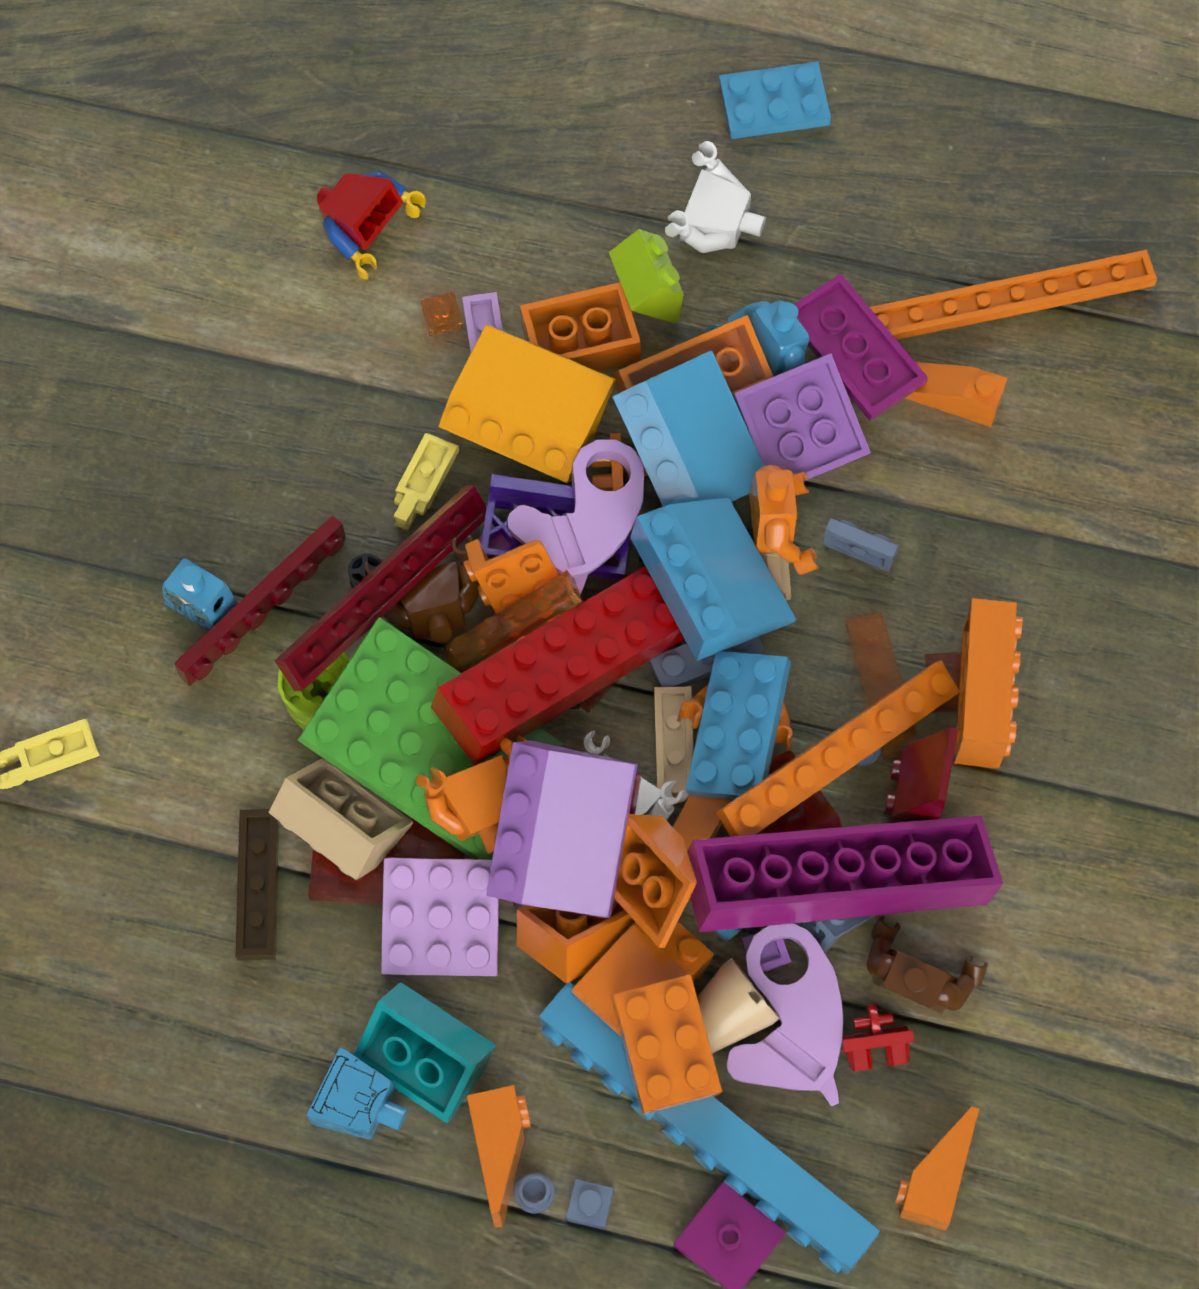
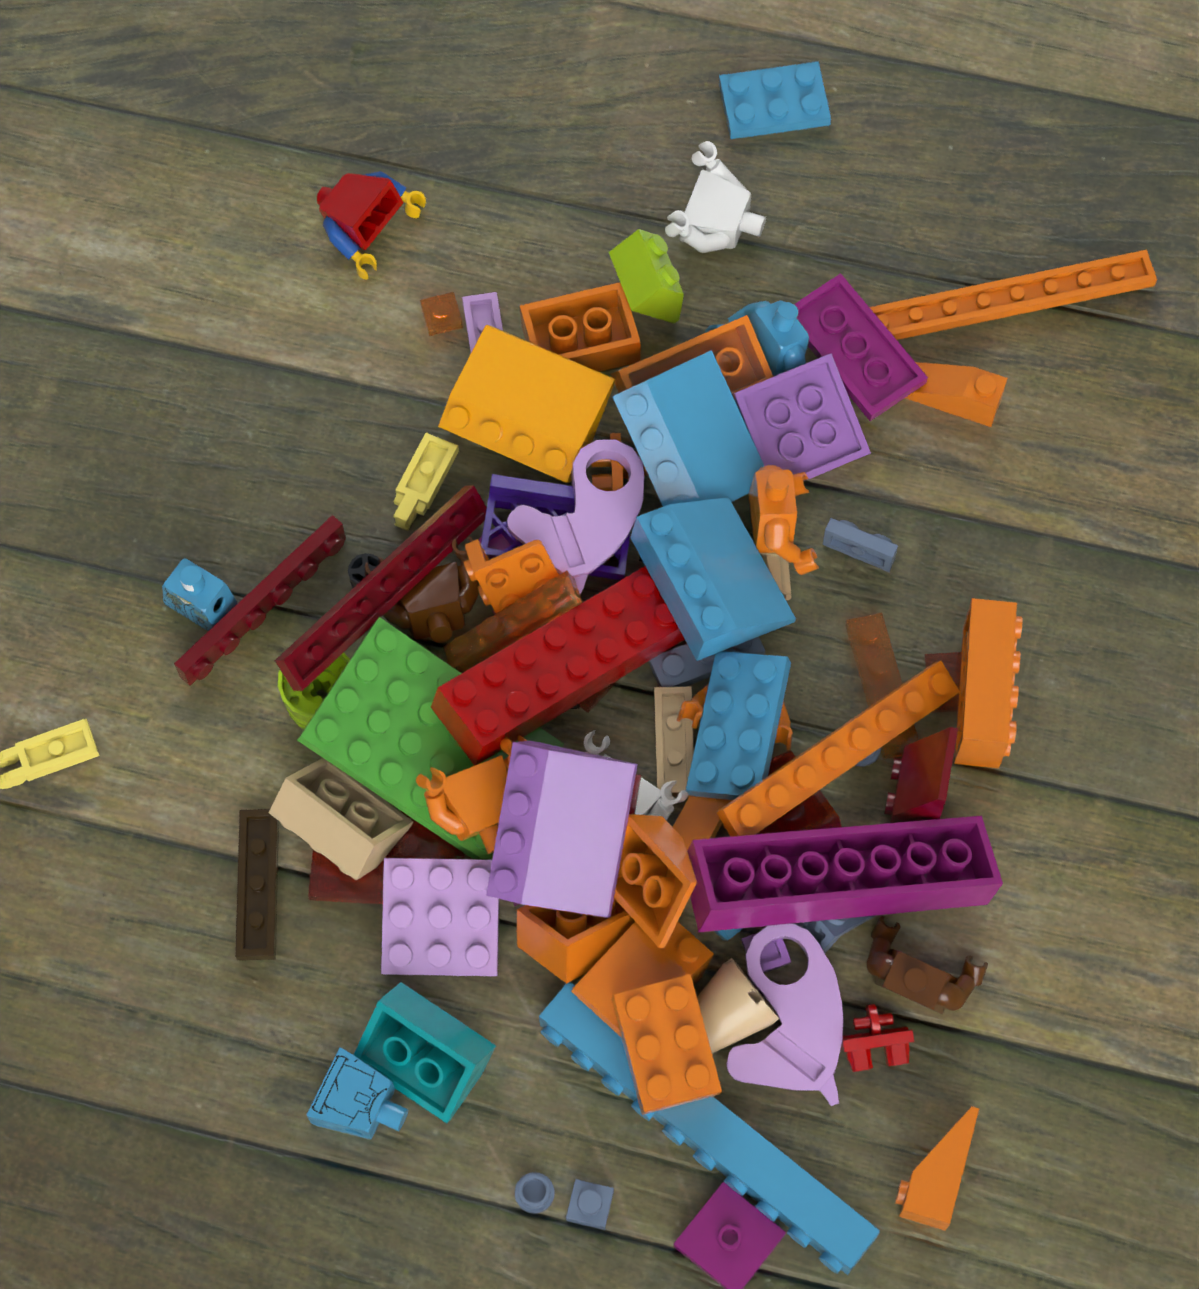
orange slope [467,1085,531,1228] -> none

